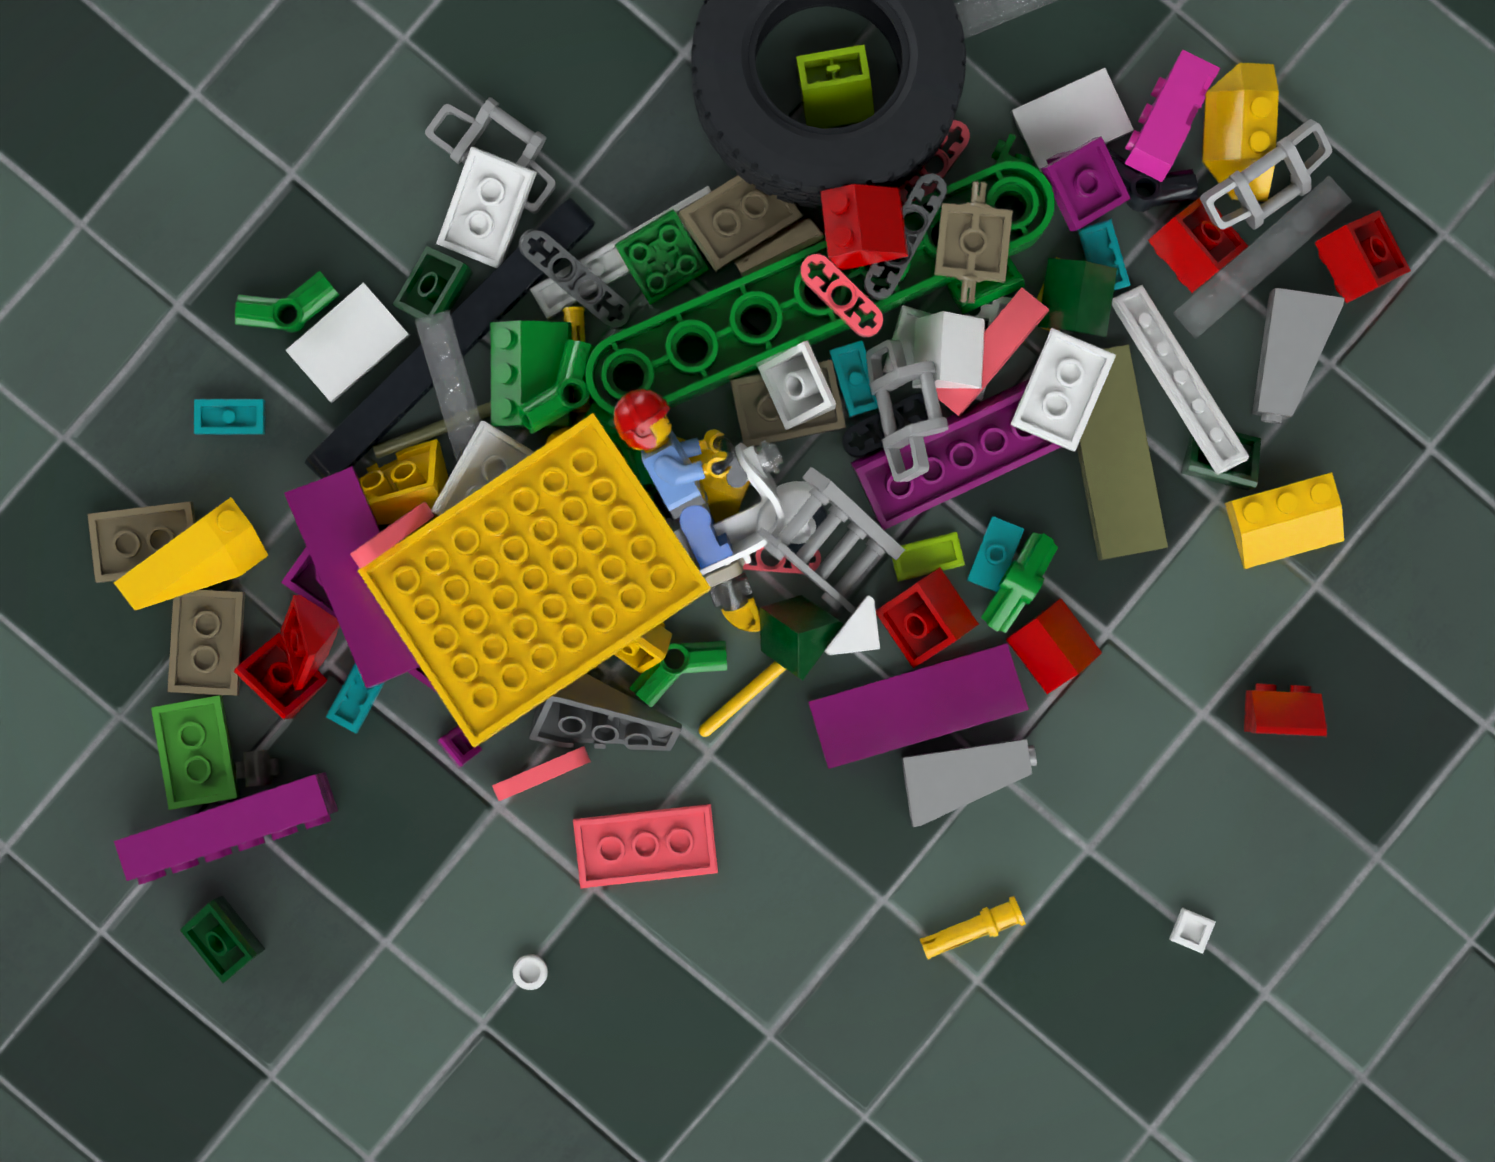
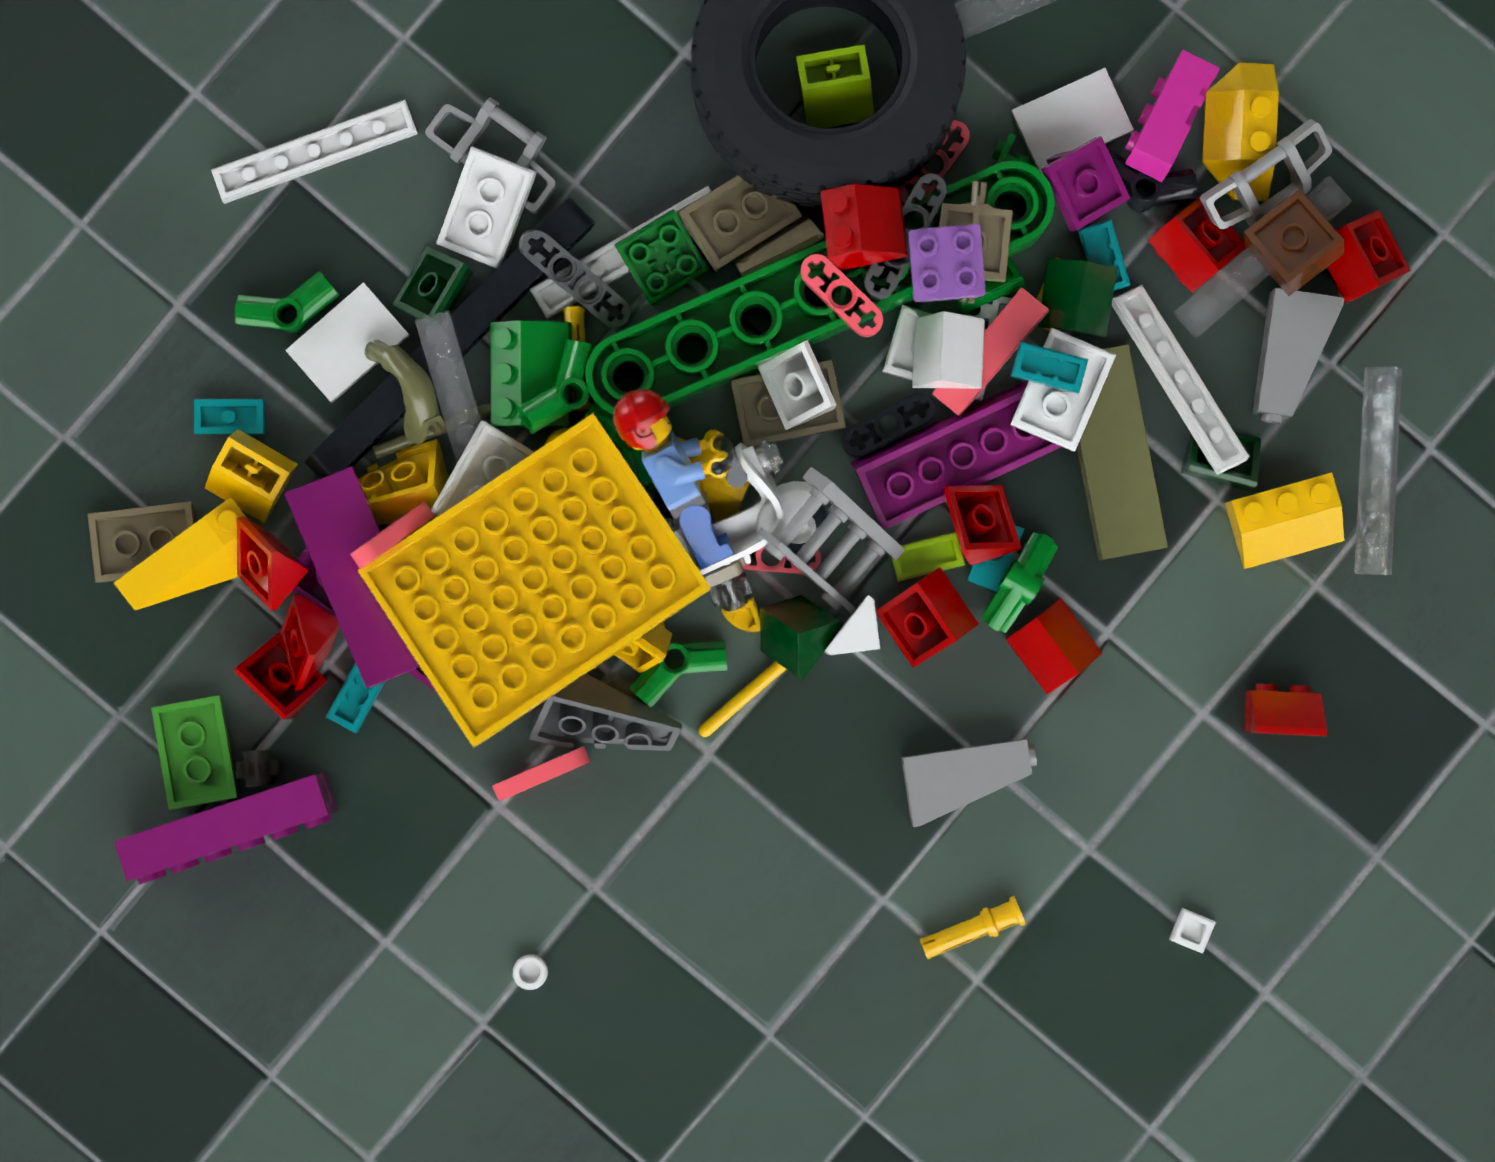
dark tan plate [167,590,245,696] -> none
dark green slope [180,896,266,984] -> none
magenta slope [437,725,482,769] -> none
coral tile [573,804,718,888] -> none
magenta arch [808,643,1029,769] -> none
teal plate [829,341,878,417] -> none
light grey bar [866,340,949,482] -> none
none -> yellow slope [204,429,298,523]
none -> white tile [211,100,418,204]
none -> red slope [237,516,309,611]
none -> olive piece [365,340,446,445]
none -> medium lavender bracket [909,224,986,302]
none -> red slope [943,485,1021,566]
none -> teal plate [1011,341,1089,394]
none -> reddish brown container [1243,189,1344,296]
none -> clear plate [1354,366,1402,575]

